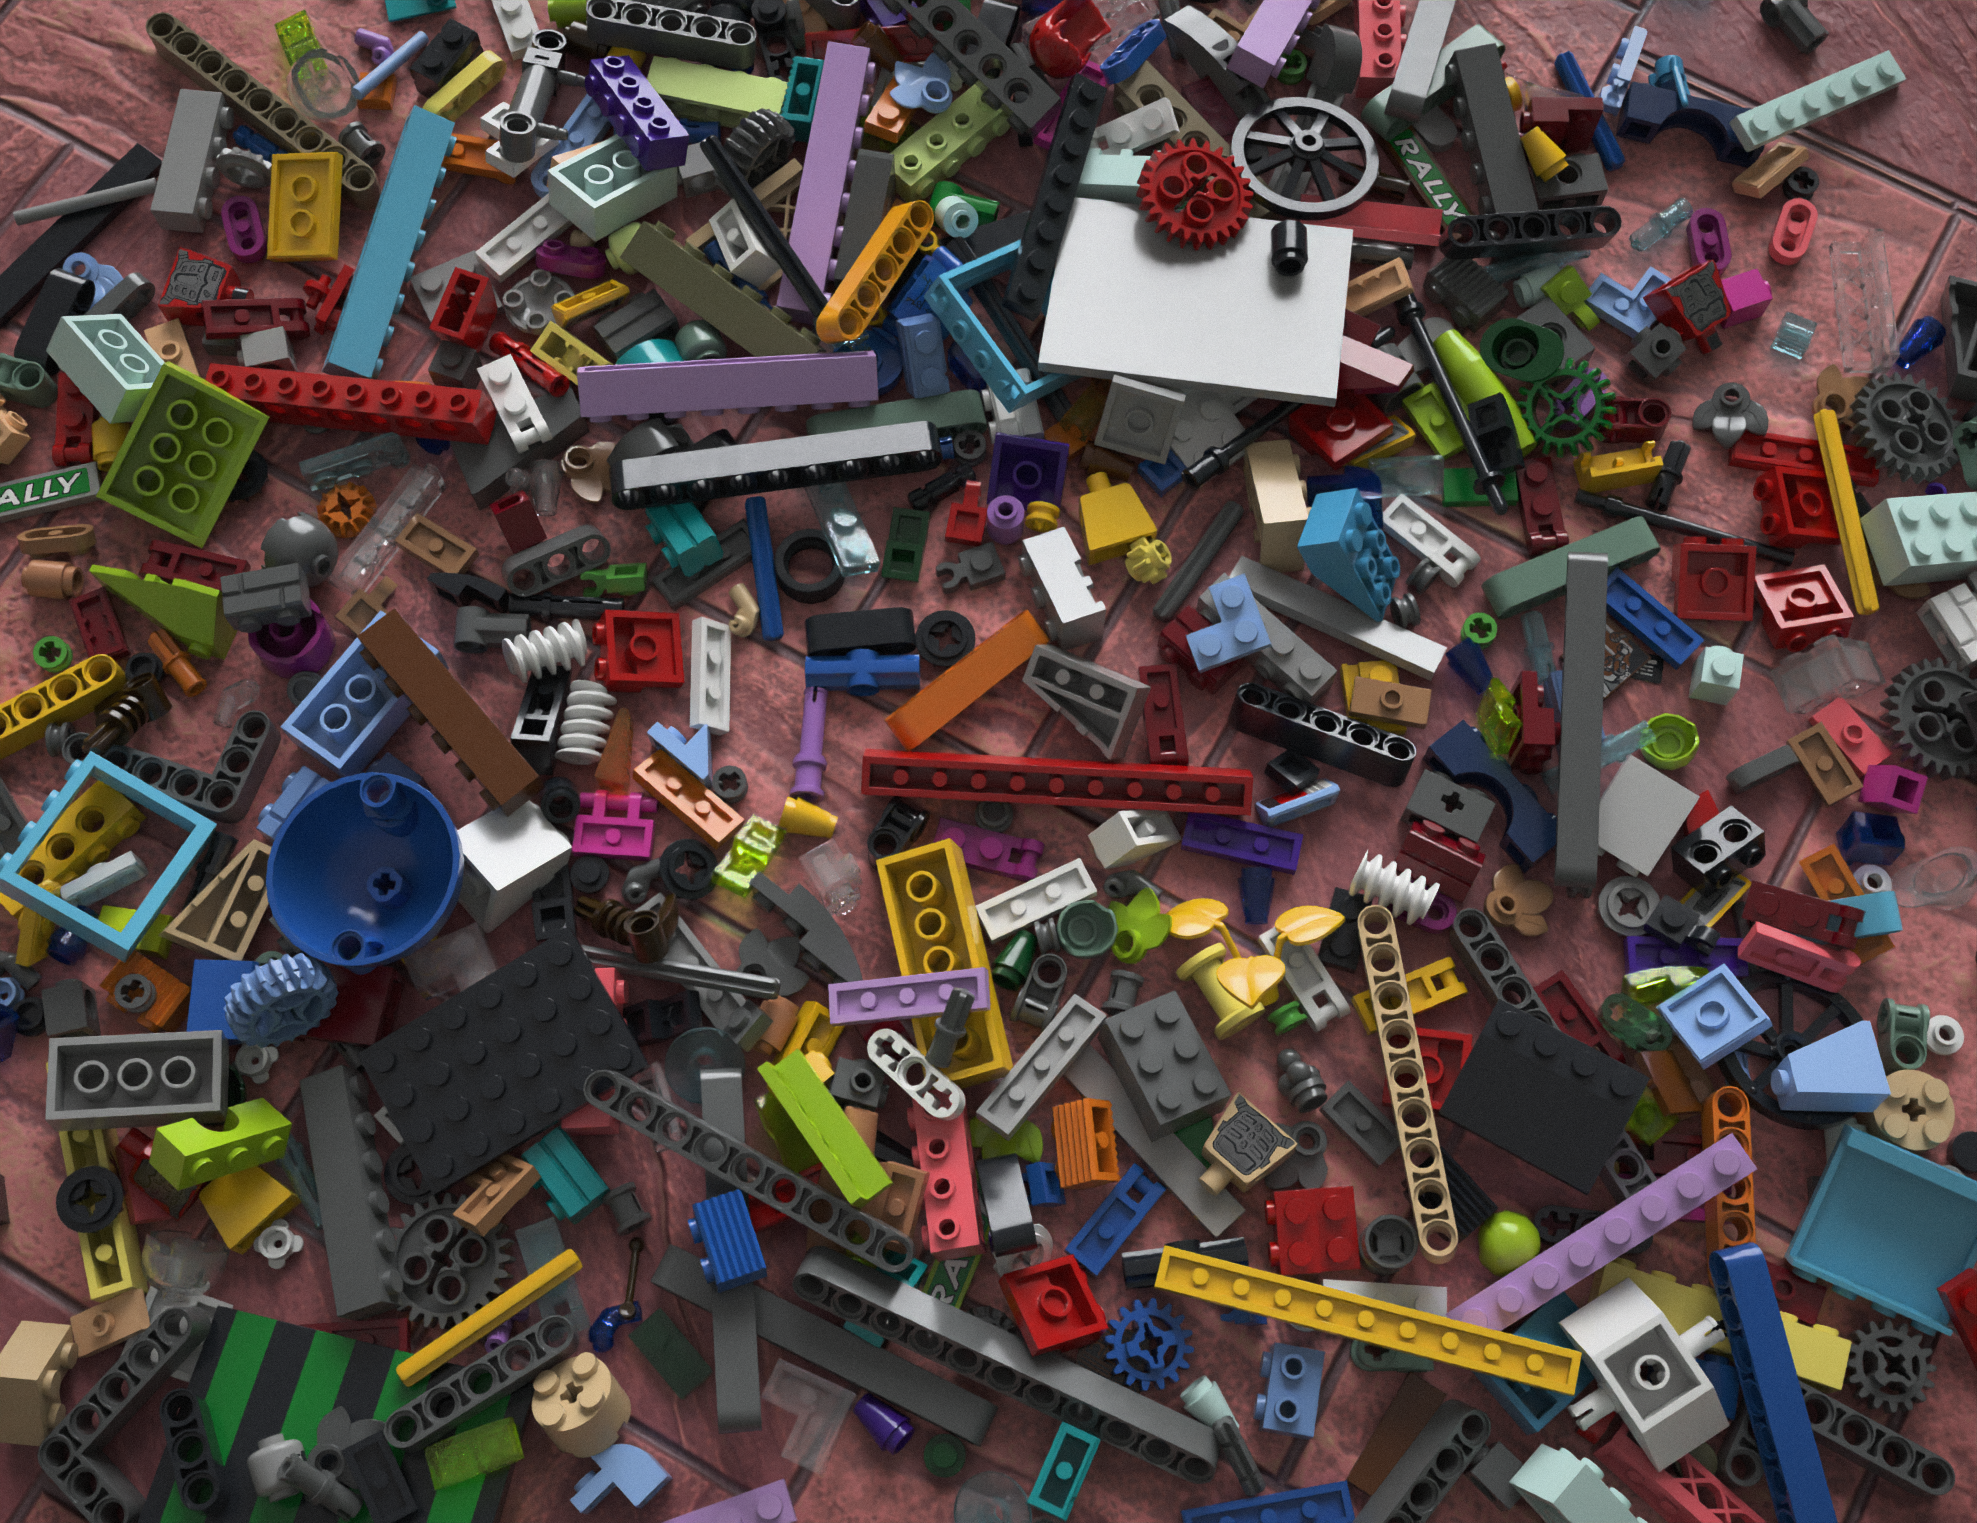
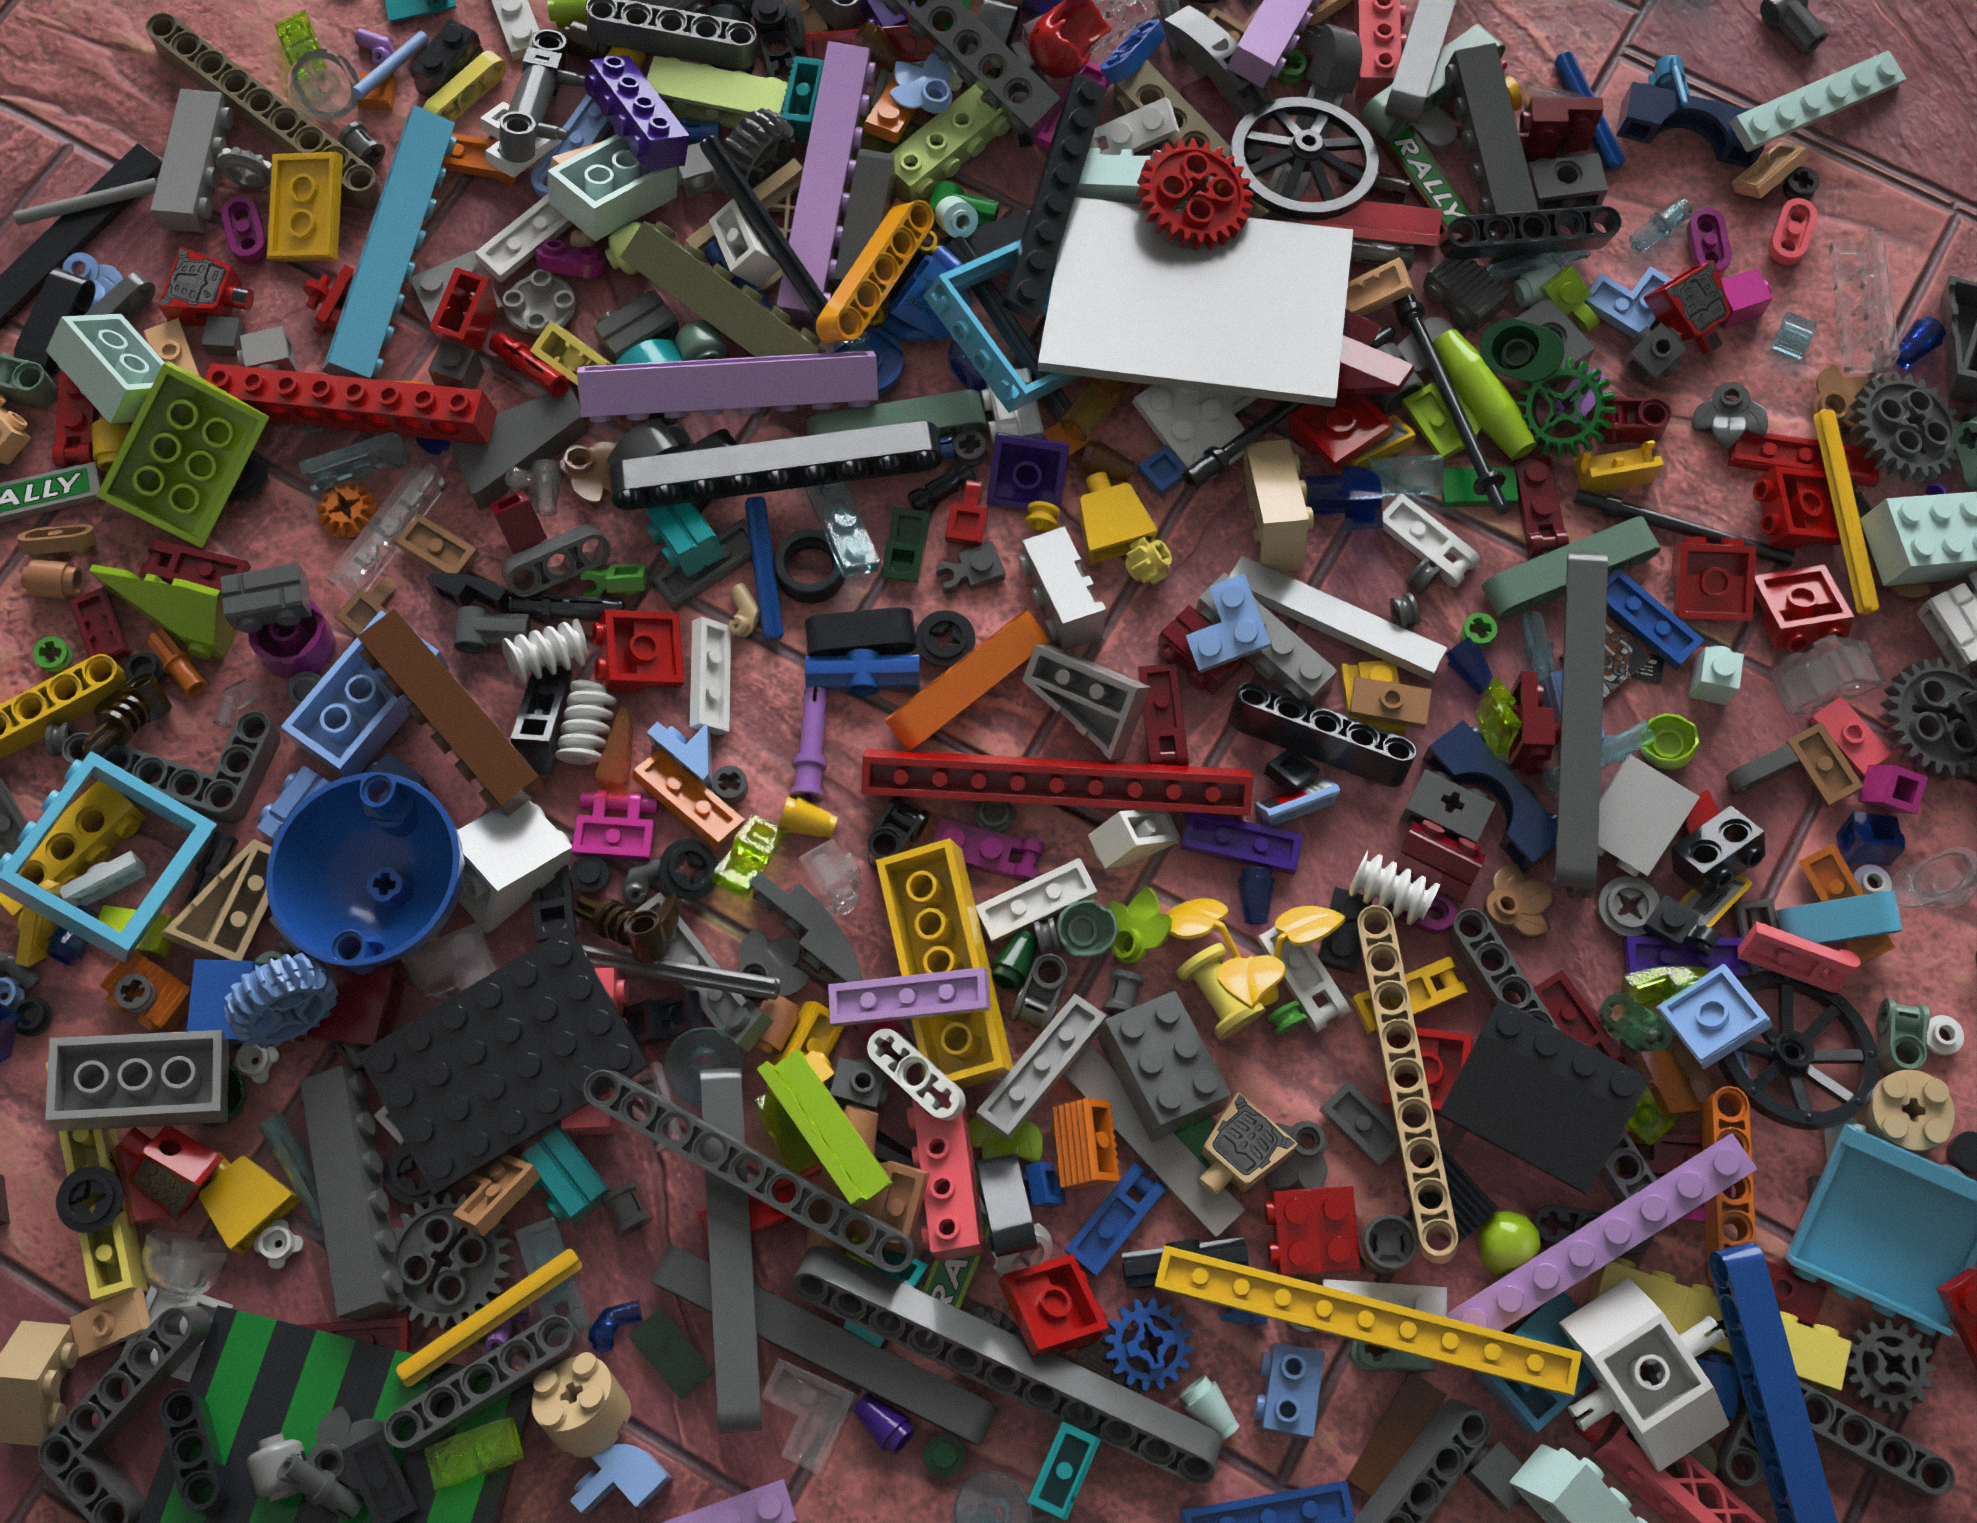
dark grey brick [41,979,101,1038] -> none
lime arch [149,1097,292,1191] -> none
dark red plate [201,298,310,340] -> none
blue axle [233,125,289,164] -> none
dark grey cylinder [261,512,339,588] -> none
white plate [477,354,553,454] -> none
black brick [539,776,580,823] -> none
yellow slope [551,279,630,329] -> none
dark brown hinge [619,1237,645,1321] -> none
blue brick [687,1189,767,1293] -> none
medium blue brick [896,314,950,399] -> none
dark grey axle [925,987,975,1068] -> none
medium lavender brick [987,495,1024,545] -> none
light grey plate [1094,374,1186,464] -> none
dark grey arm [1104,870,1163,898] -> none
dark grey axle [1152,500,1244,623] -> none
dark grey axle [1212,1415,1266,1496] -> none
black brick [1271,220,1308,276] -> none
dark grey piece [1277,1049,1328,1113] -> none
dark azure slope [1297,488,1400,622] -> none
black slope [1467,392,1525,475] -> none
yellow cone [1520,126,1569,182] -> none
light blue hinge [1599,26,1648,116] -> none
black axle [1645,440,1691,512] -> none
dark red plate [1741,880,1866,950] -> none
light blue slope [1771,1021,1891,1112] -> none

